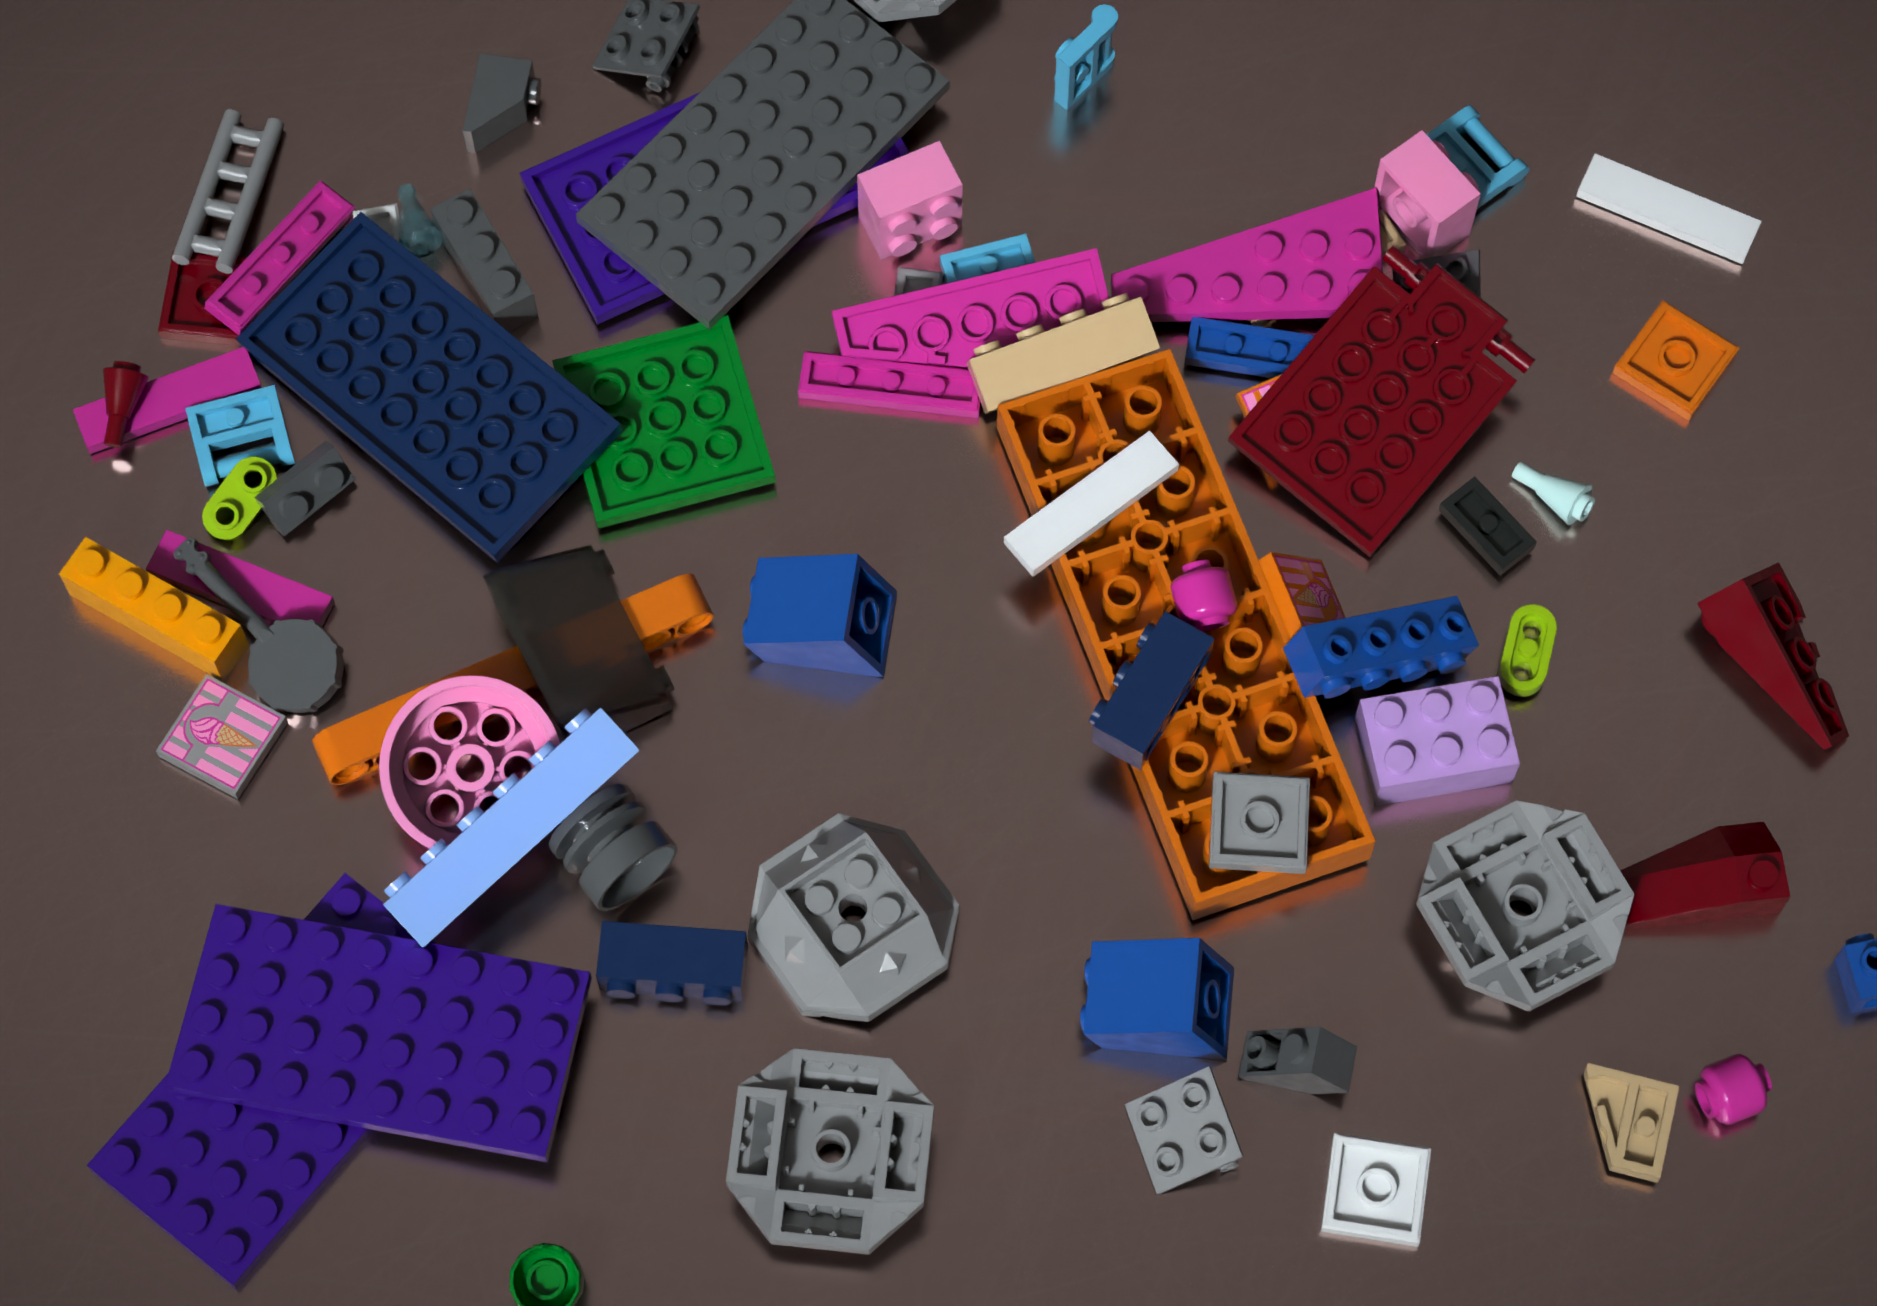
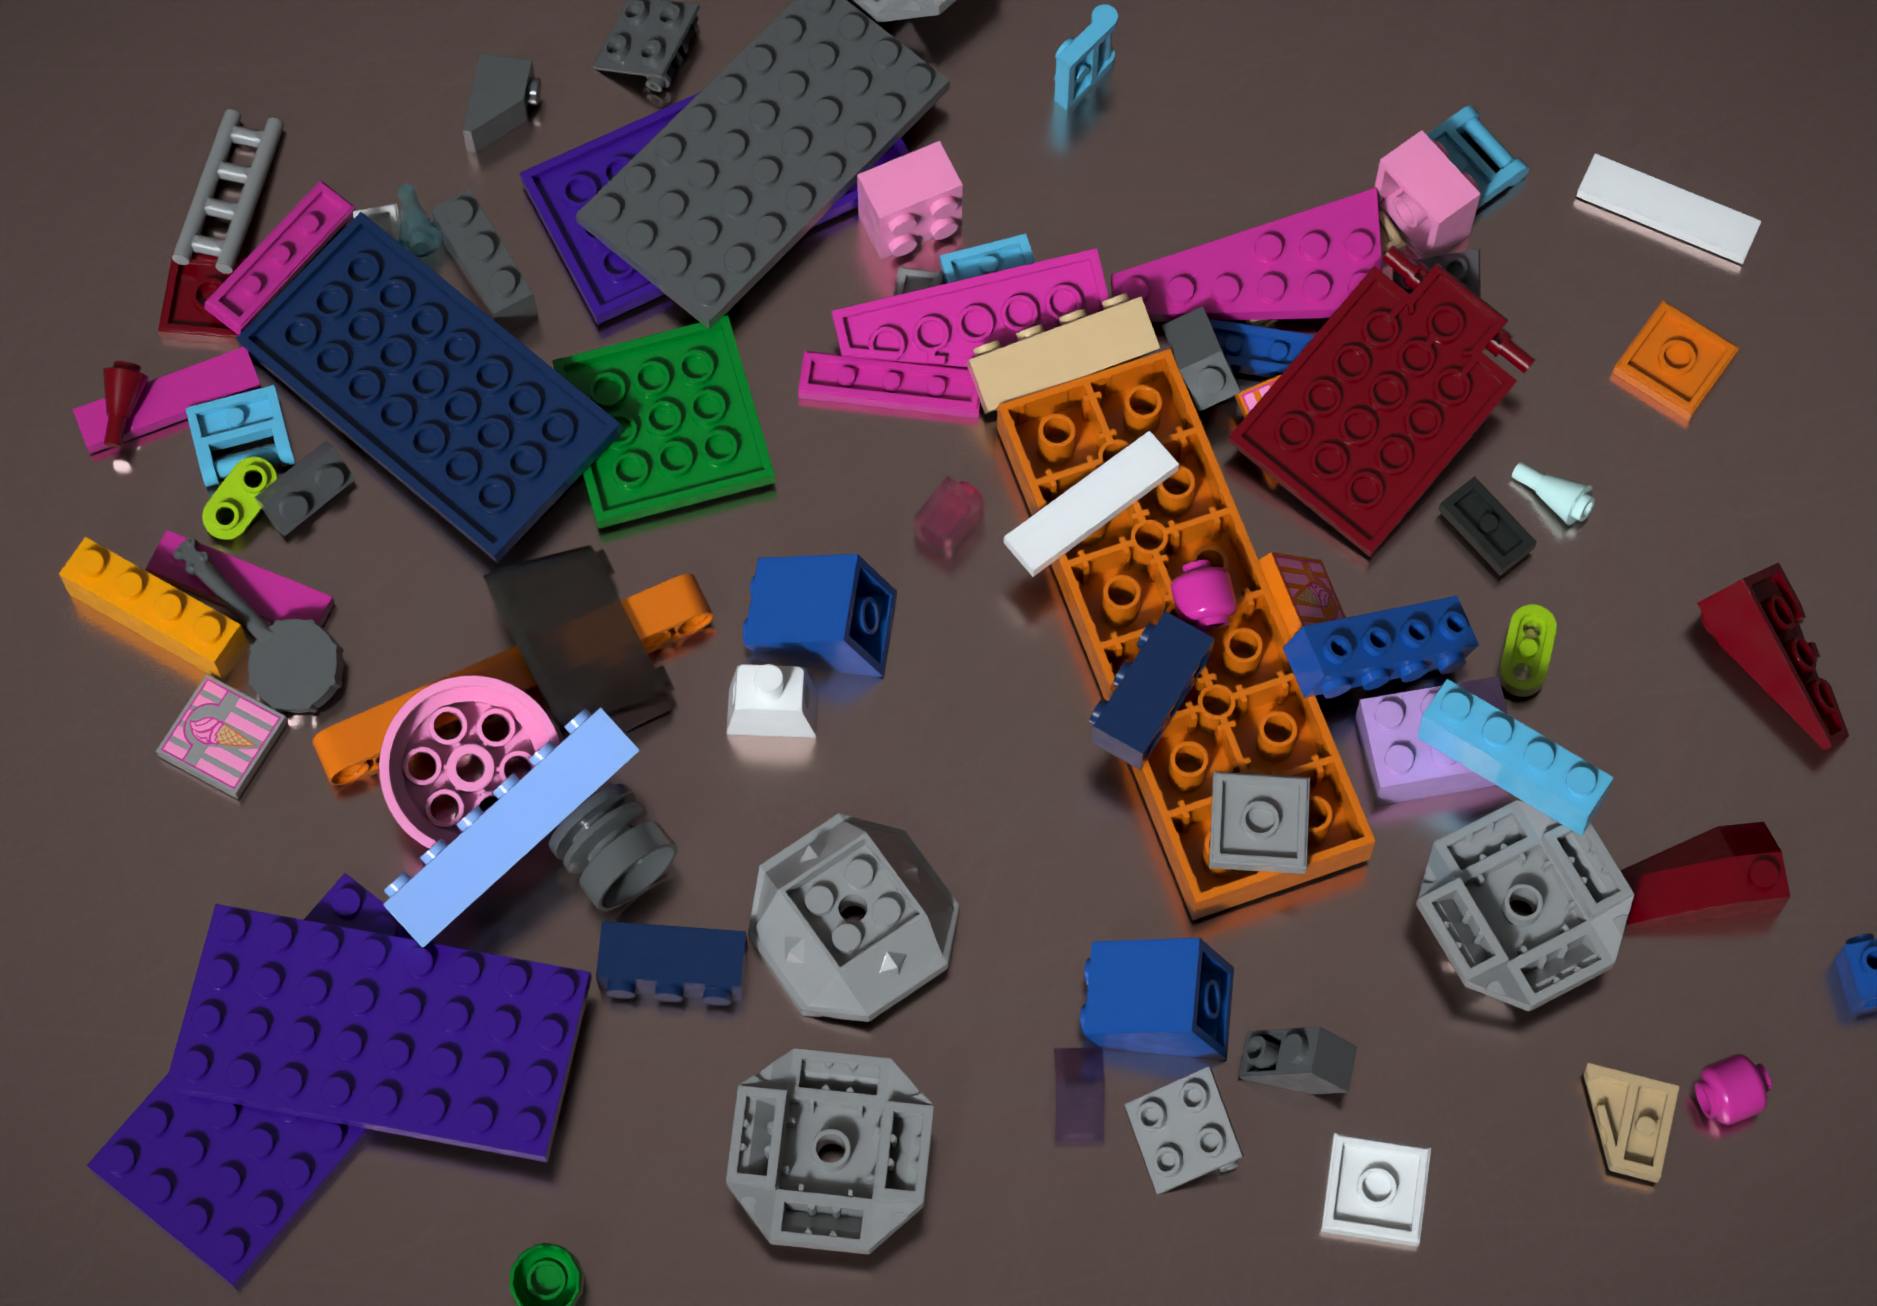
none -> white torso [727,664,818,738]
none -> clear pink brick [914,475,985,560]
none -> clear purple slope [1054,1048,1105,1145]
none -> dark grey slope [1162,306,1241,412]
none -> medium azure brick [1417,679,1614,836]

